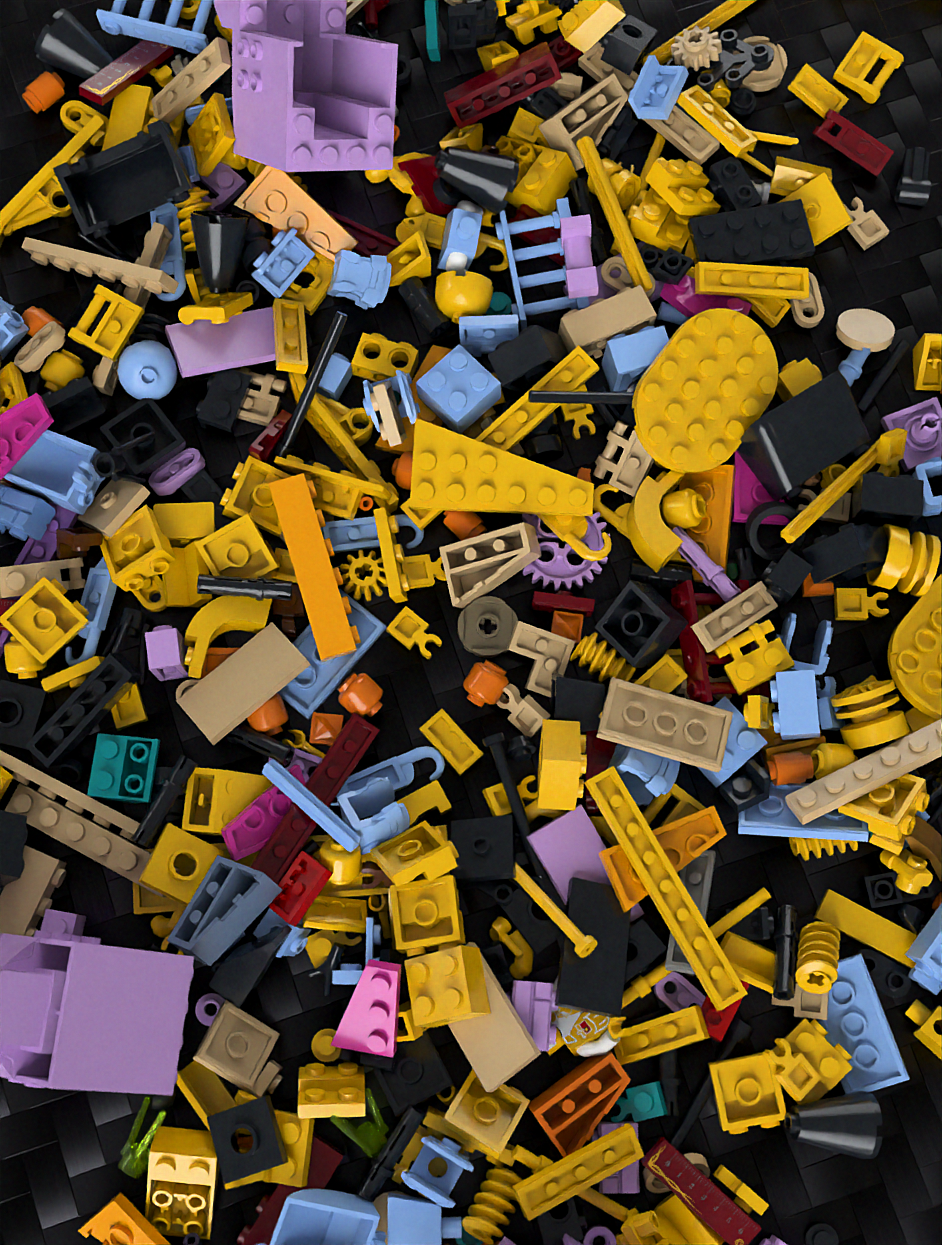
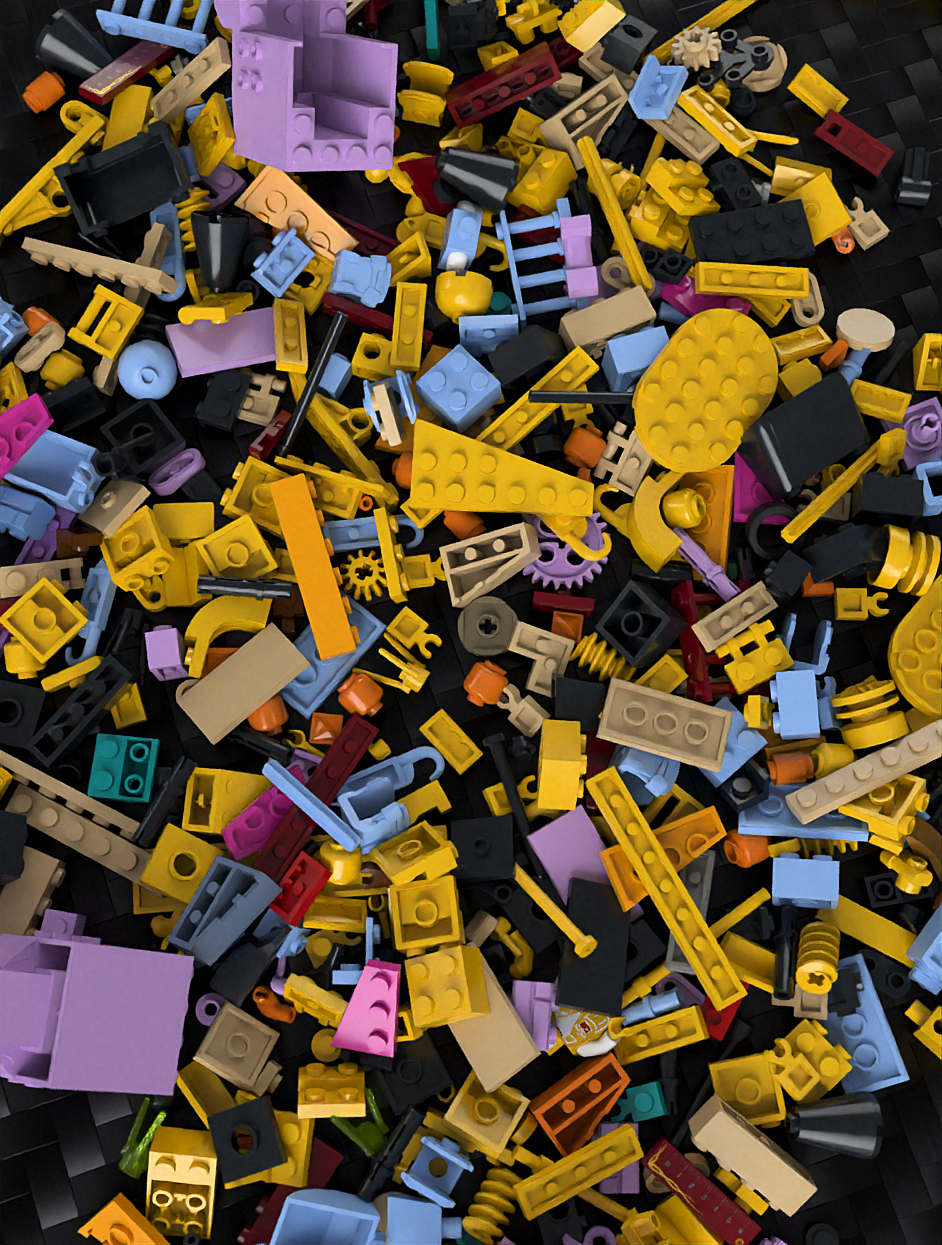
yellow plate [833,31,904,104] -> none
none -> orange arm [252,986,296,1023]
none -> lavender hand [271,956,288,997]
none -> yellow plate [283,973,349,1029]
none -> dark red tile [321,292,434,352]
none -> yellow plant [352,632,431,694]
none -> yellow hand [368,739,391,761]
none -> yellow plate [390,282,427,371]
none -> yellow piece [397,61,454,127]
none -> tan tile [464,909,499,947]
none -> yellow tile [509,1112,538,1145]
none -> orange head [563,424,606,469]
none -> light blue pin [621,987,685,1027]
none -> tan brick [688,1094,818,1217]
none -> orange head [723,827,772,868]
none -> yellow tile [767,837,801,858]
none -> yellow plate [770,324,833,366]
none -> light blue brick [772,853,839,910]
none -> orange tile [818,339,849,373]
none -> black bracket [827,965,865,1017]
none -> orange arm [831,227,855,254]
none -> yellow plate [851,379,912,425]

